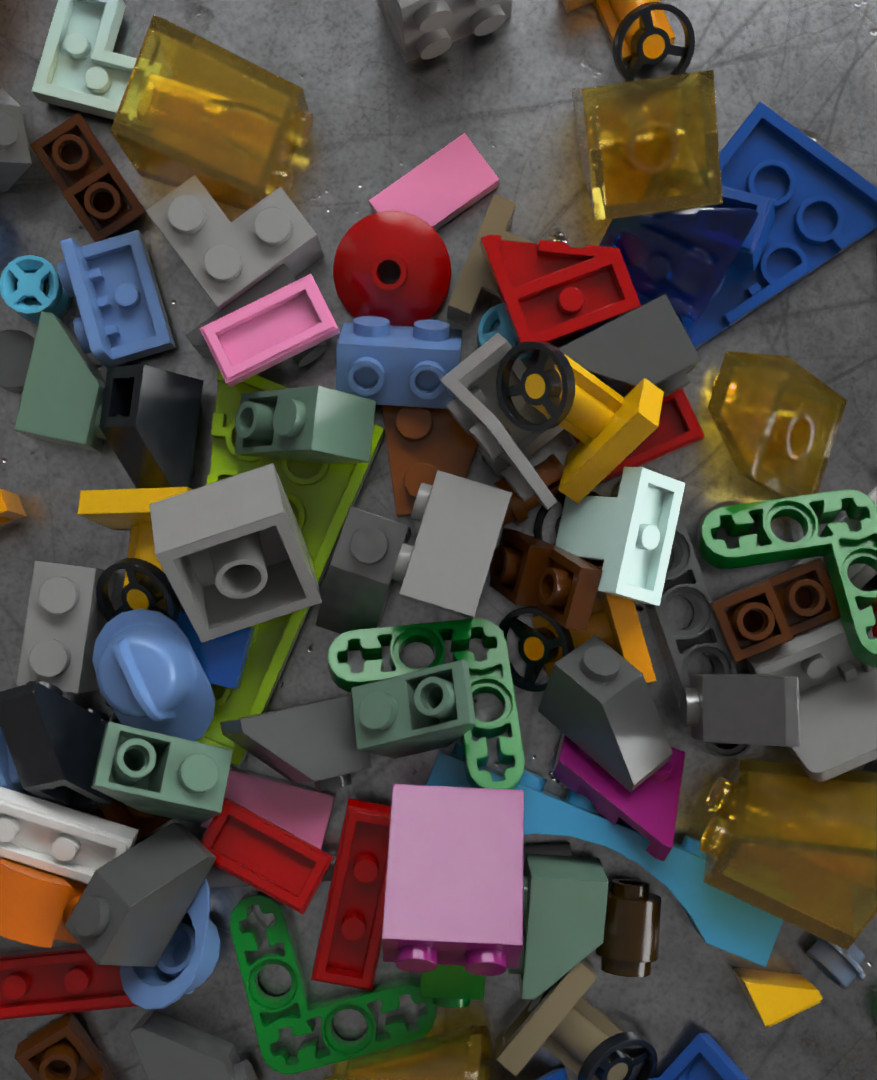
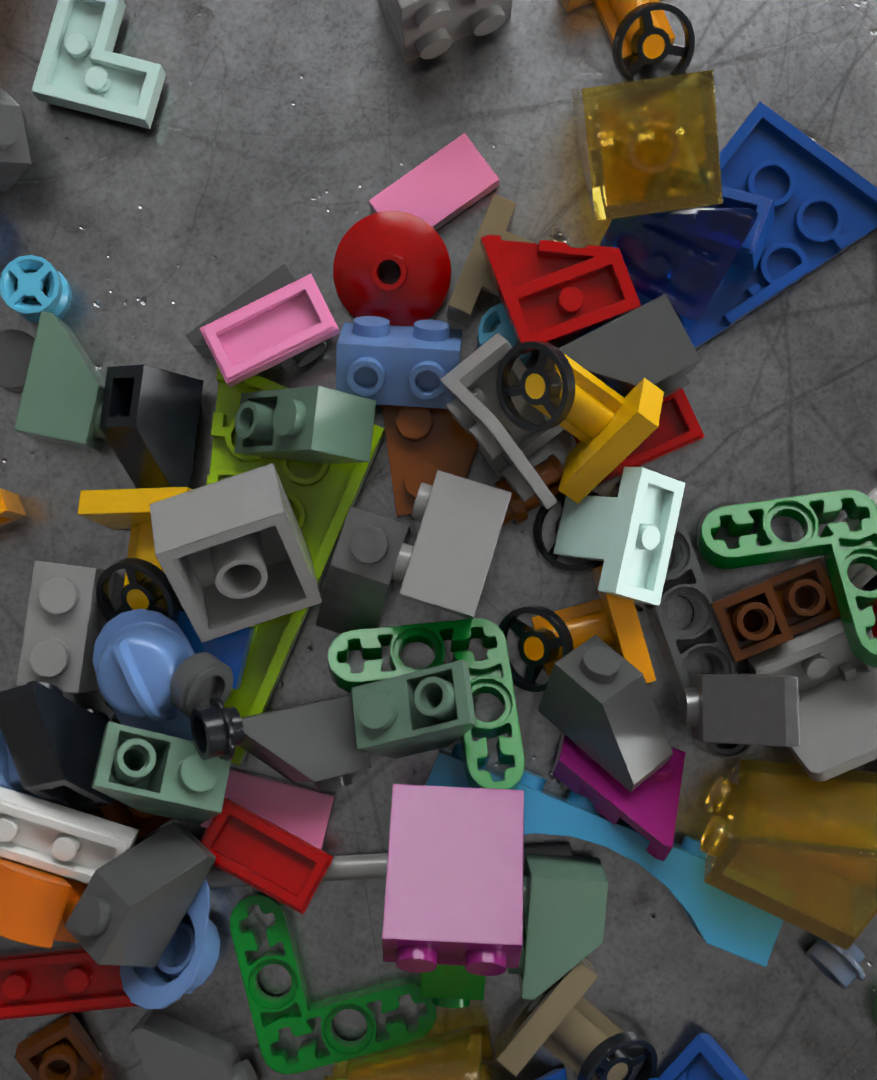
reddish brown slope [30,113,147,242] -> none
medium blue bracket [57,230,176,367] -> none
clear yellow slope [110,15,313,211] -> none
light grey brick [145,175,324,311] -> none
red tile [311,798,391,991] -> none
reddish brown slope [489,528,603,631] -> none
dark brown brick [595,879,661,977] -> none
clear yellow slope [708,351,847,498] -> none
yellow slope [733,968,823,1027] -> none
none -> dark grey tile [170,652,233,719]
none -> black plate [190,697,244,761]

